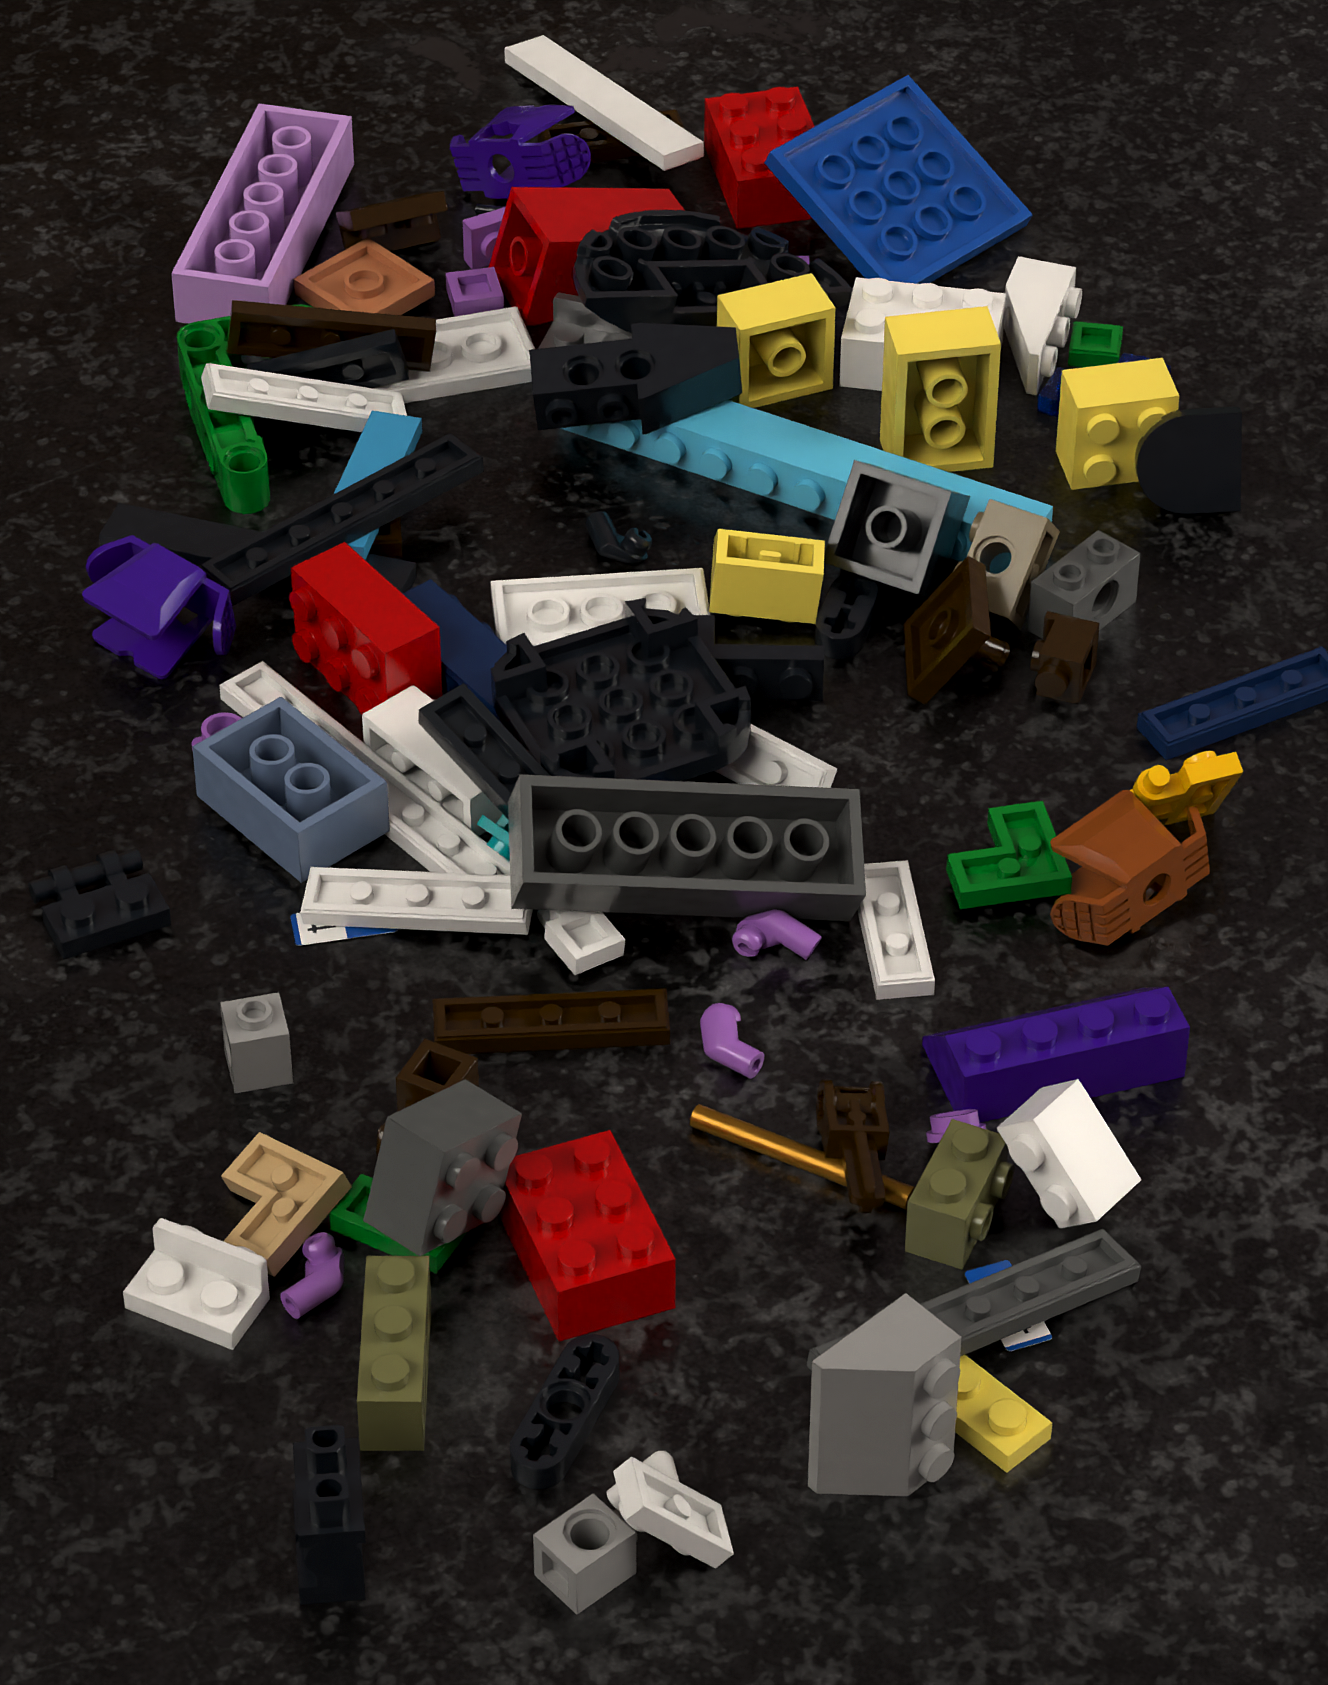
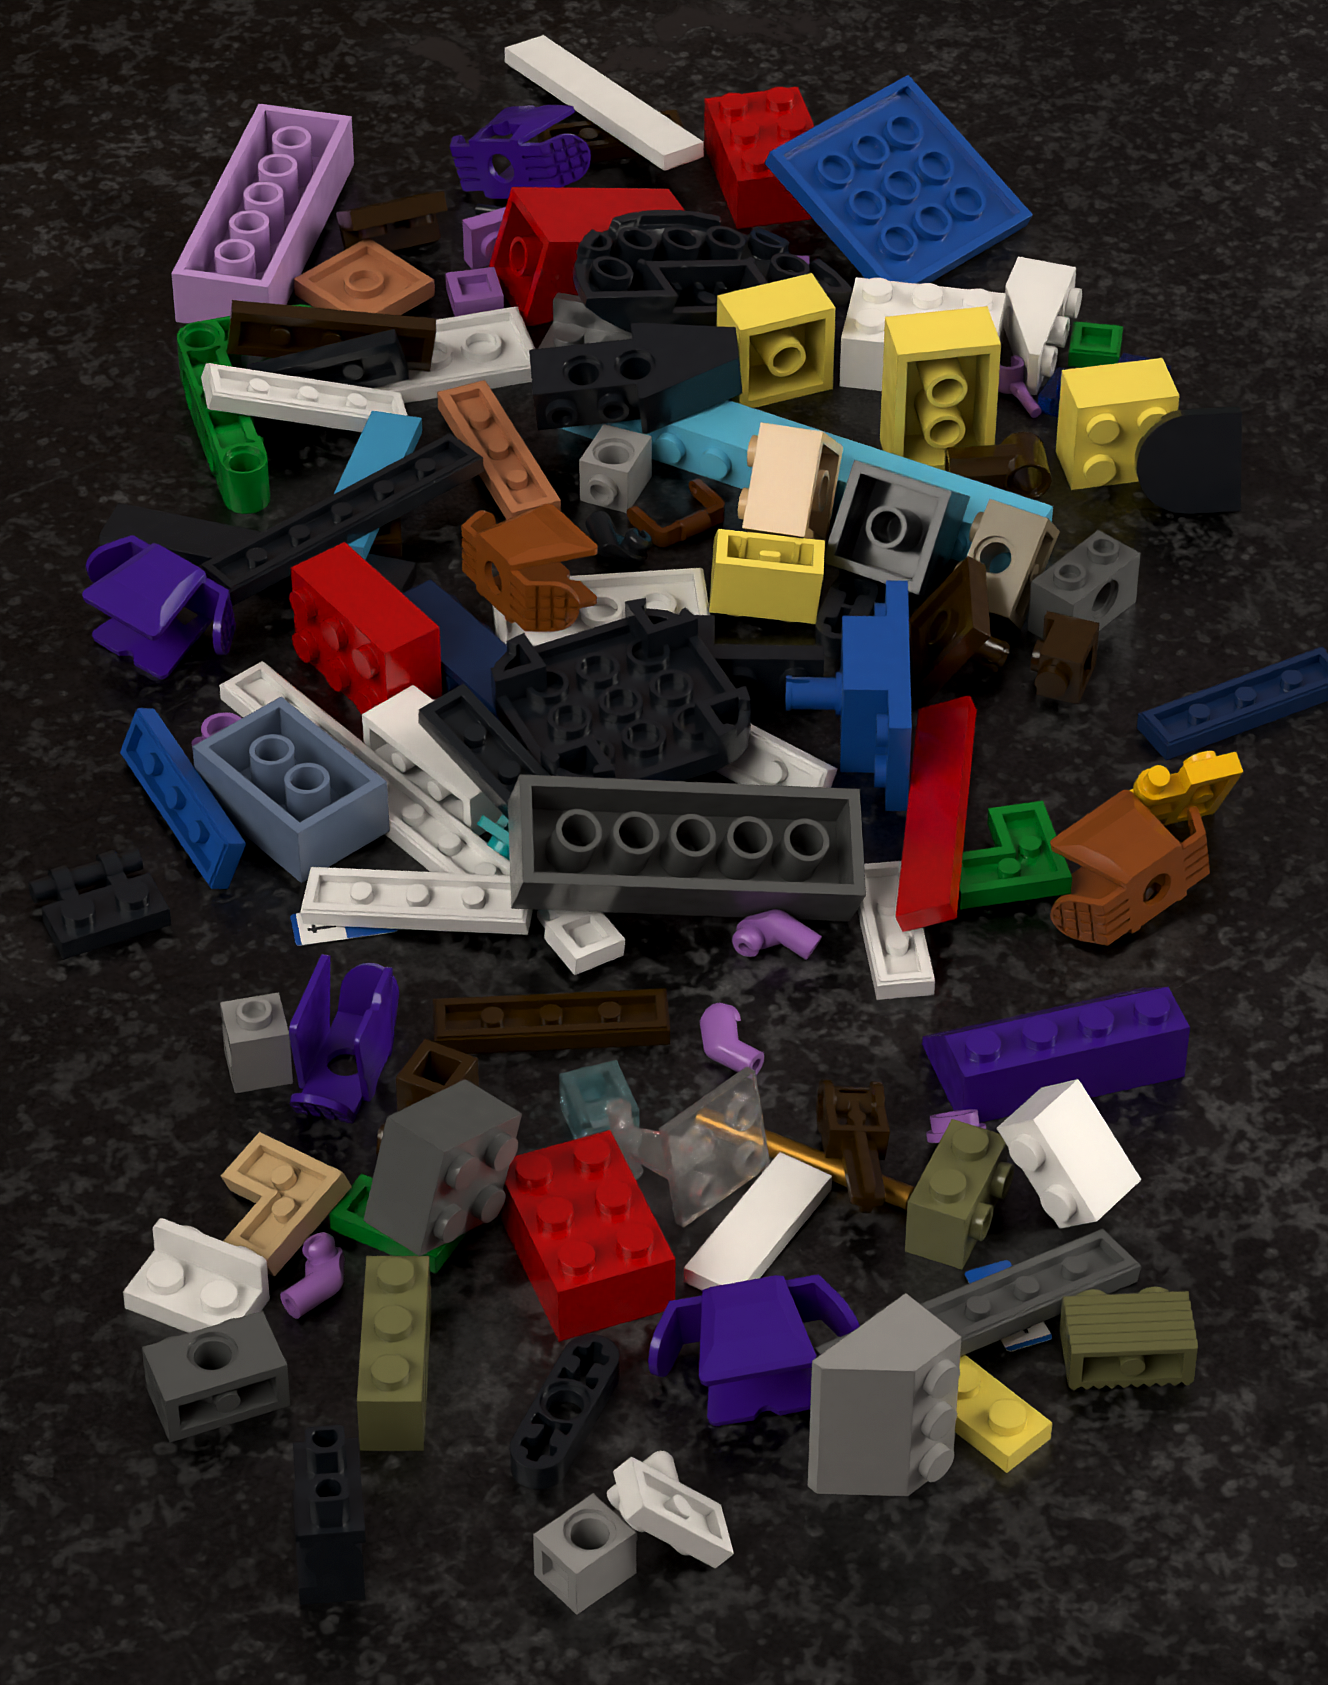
none -> blue tile [120,708,246,889]
none -> dark grey brick [142,1311,291,1443]
none -> dark purple piece [289,954,399,1124]
none -> nougat plate [437,380,561,520]
none -> dark orange piece [461,504,598,632]
none -> clear light blue brick [559,1060,639,1155]
none -> light grey brick [579,424,652,513]
none -> clear plate [605,1067,770,1227]
none -> reddish brown piece [627,478,725,547]
none -> dark purple piece [648,1274,860,1426]
none -> white tile [684,1152,832,1290]
none -> tan brick [738,422,843,550]
none -> blue brick [786,580,912,811]
none -> red tile [895,695,977,932]
none -> dark brown piece [944,431,1052,499]
none -> medium lavender hand [998,355,1042,418]
none -> olive brick [1060,1287,1198,1390]

